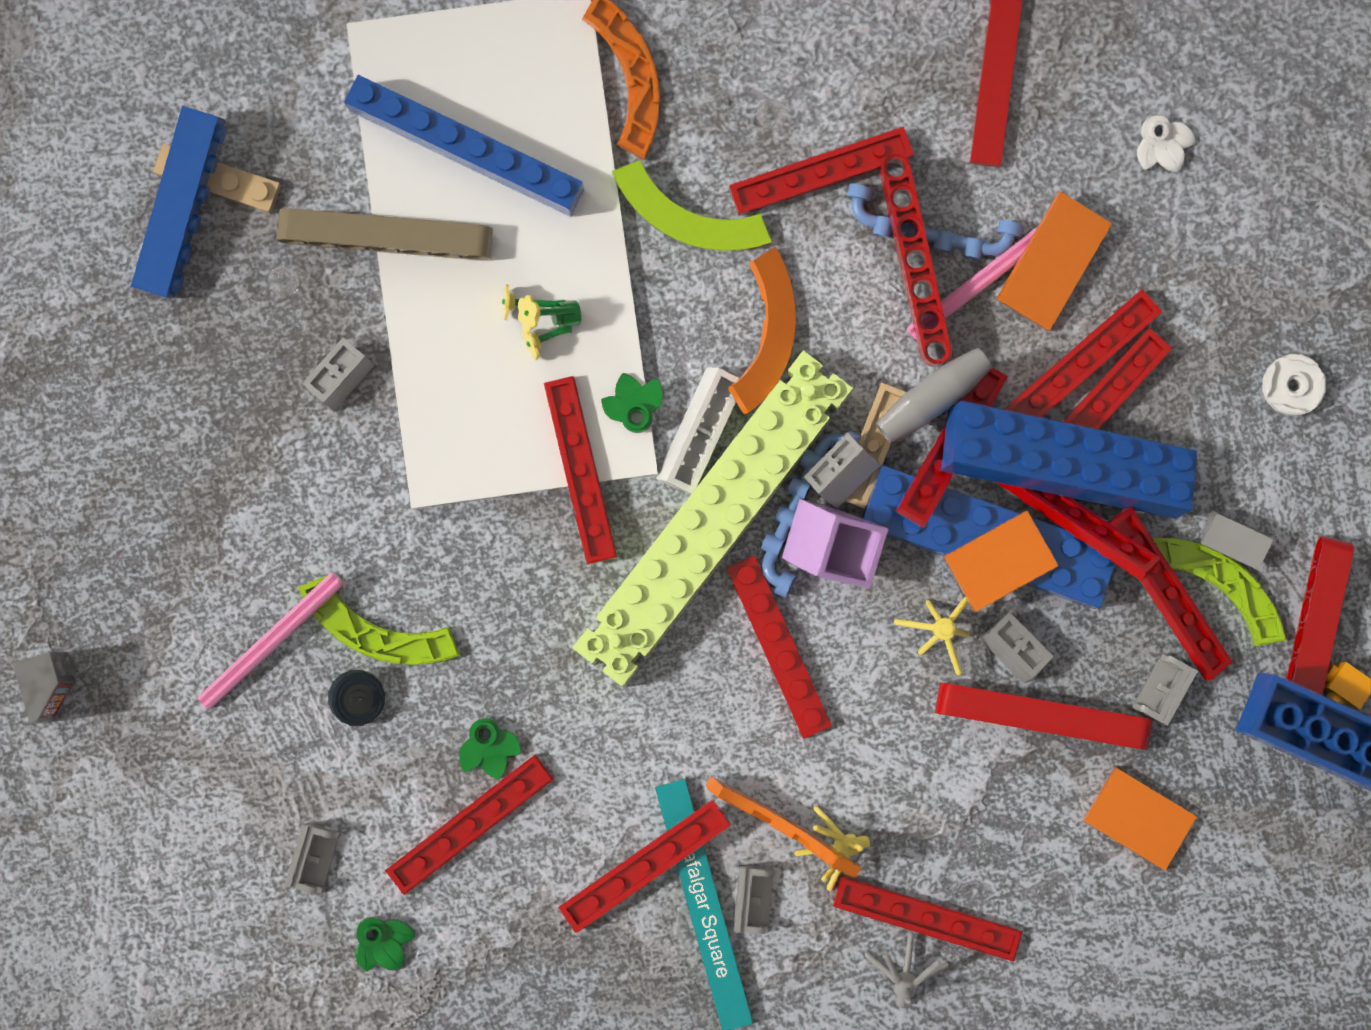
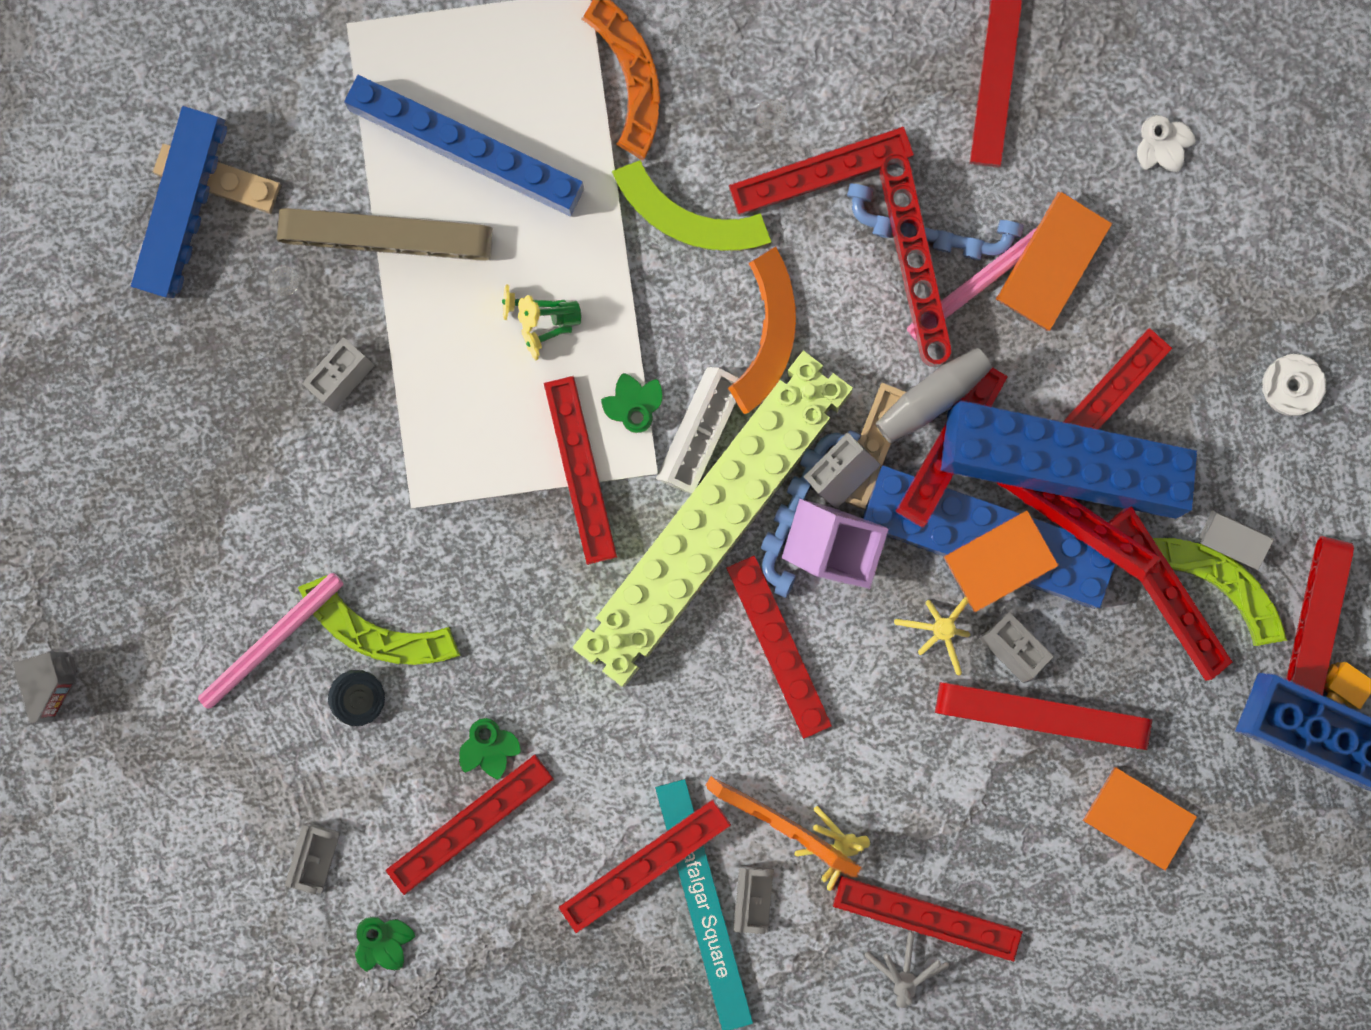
red plate [1003,289,1162,418] -> none
light grey hinge [1131,654,1198,726] -> none

